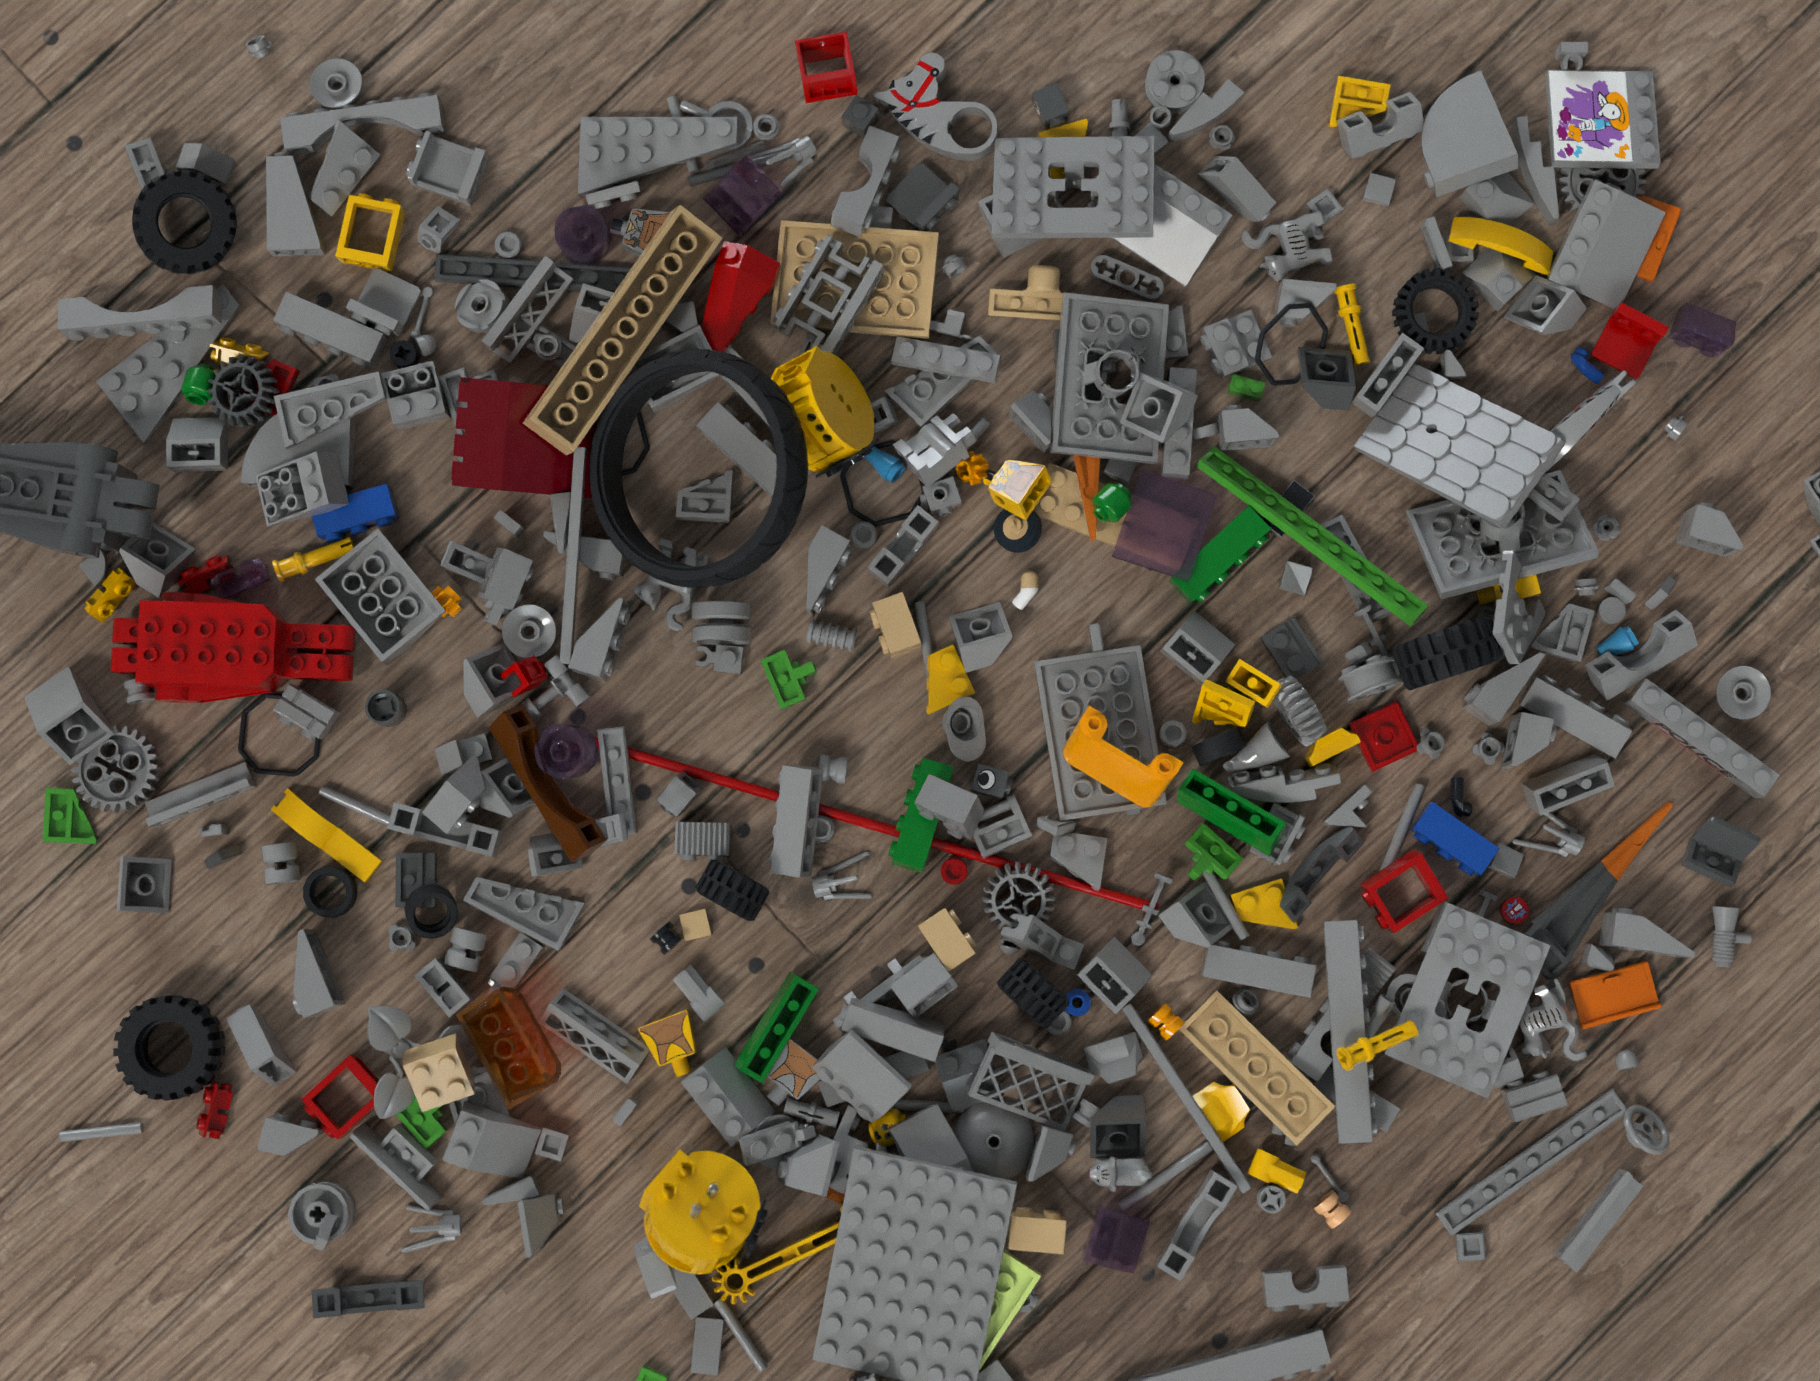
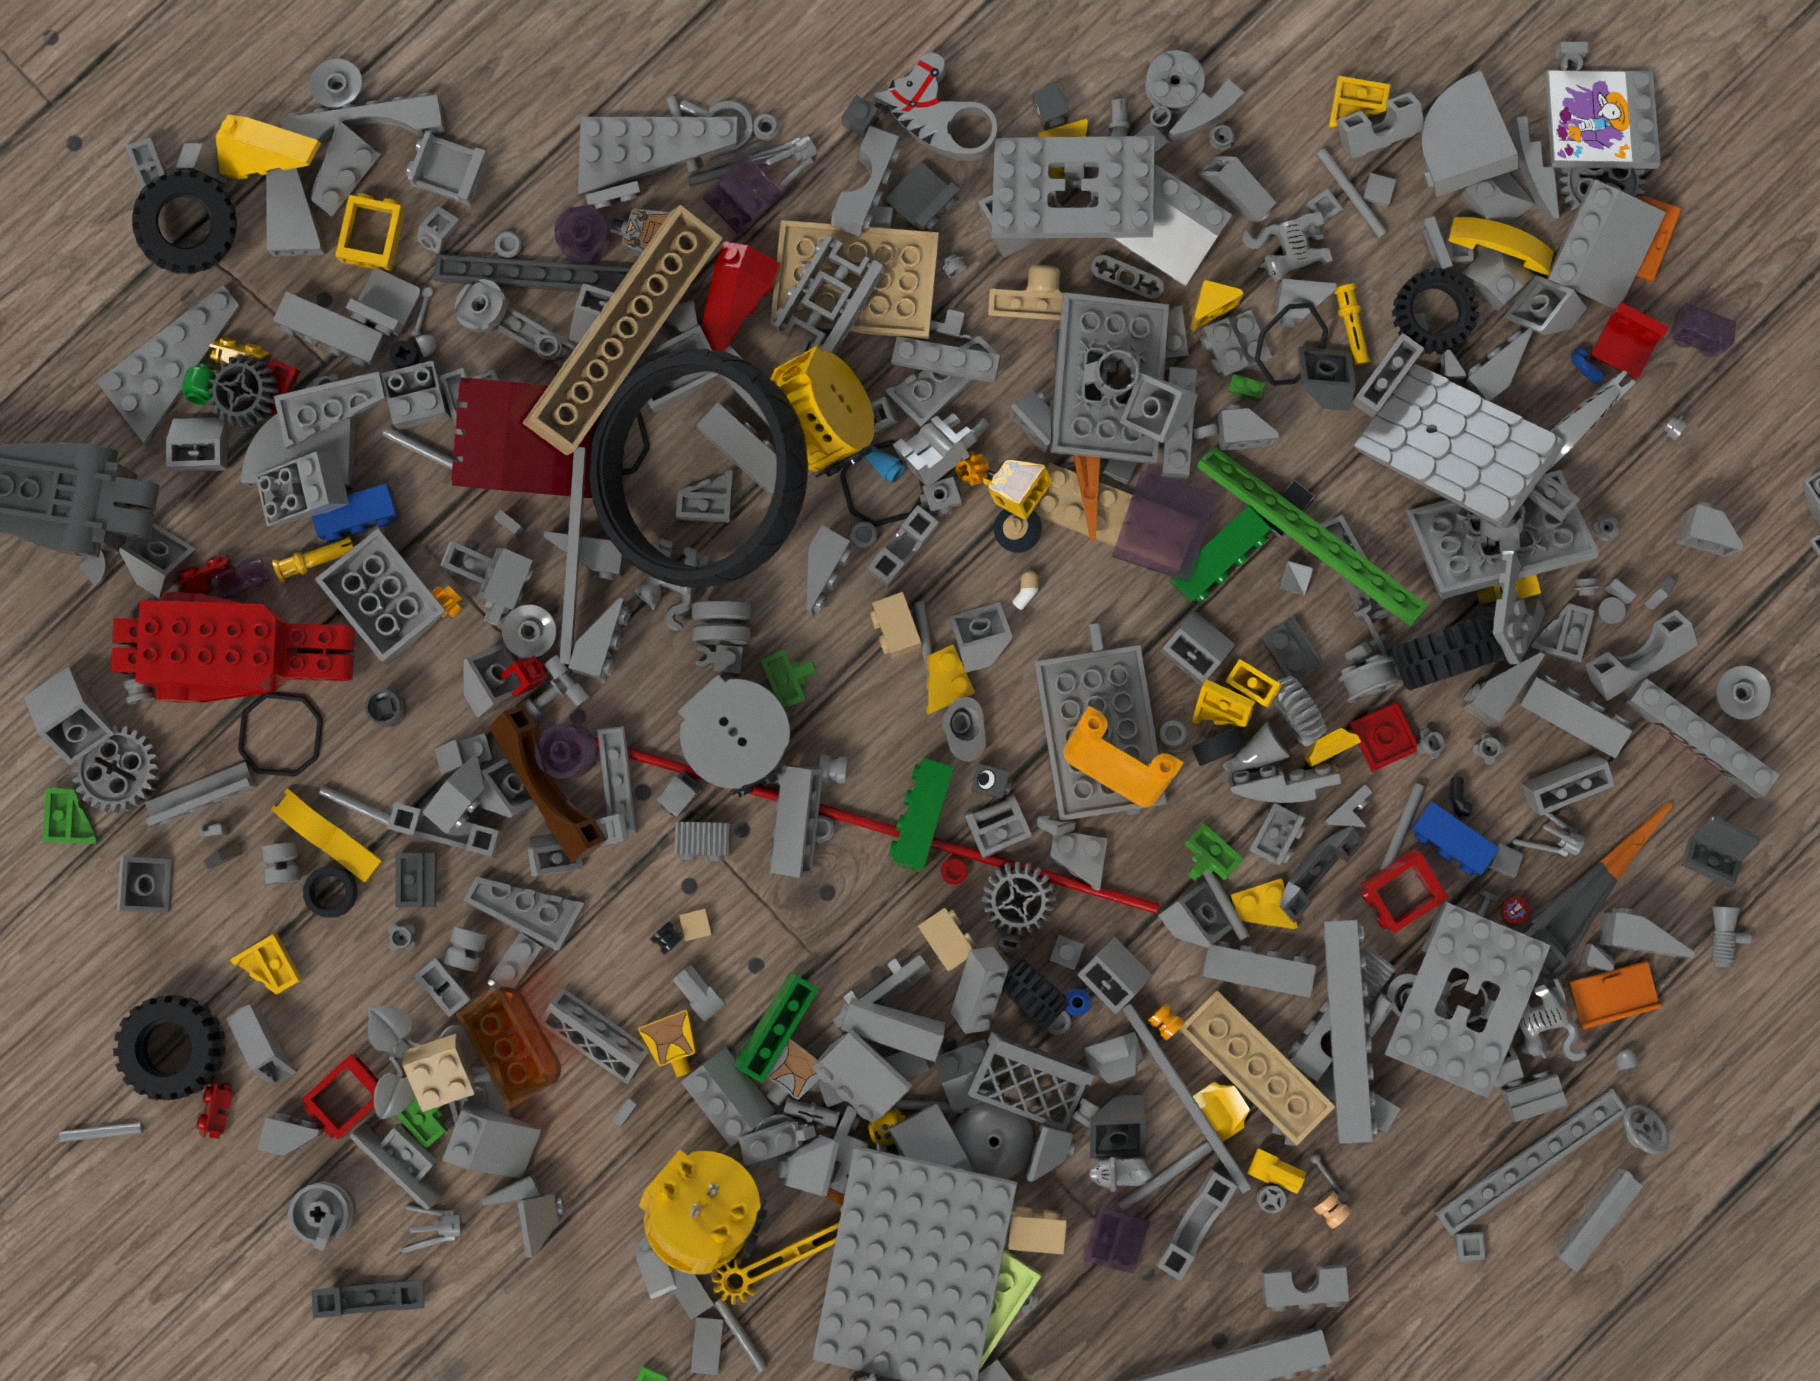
light grey arch [58,285,222,341] -> none
yellow hinge [84,567,137,623] -> none
light grey plate [246,35,272,59] -> none
light grey brick [273,683,340,741] -> none
light grey slope [293,929,345,1018] -> none
black tyre [404,884,458,939] -> none
light grey fence [482,256,574,365] -> none
light grey plate [535,1127,570,1162] -> none
light grey slope [550,492,571,554] -> none
black tyre [695,859,770,921] -> none
red window [795,32,858,103] -> none
light grey piece [806,619,858,652] -> none
light grey plant [812,851,872,901] -> none
light grey slope [890,953,958,1019] -> none
light grey brick [914,774,984,839] -> none
light grey hinge [1000,914,1062,960] -> none
green head [1092,483,1132,523] -> none
flat silver piece [1131,872,1173,946] -> none
green brick [1177,768,1286,857] -> none
light grey plate [1232,989,1259,1016] -> none
yellow pin [1336,1020,1418,1071] -> none
light grey slope [1500,712,1556,770] -> none
dark azure cone [1596,625,1639,656] -> none
none -> yellow wedge [216,115,321,179]
none -> yellow wing [230,933,302,995]
none -> light grey bar [383,427,459,470]
none -> light grey piece [677,675,790,797]
none -> light grey brick [950,947,1009,1034]
none -> yellow slope [1190,280,1244,332]
none -> light grey bar [1317,148,1387,238]
none -> light grey slope [1464,328,1532,402]

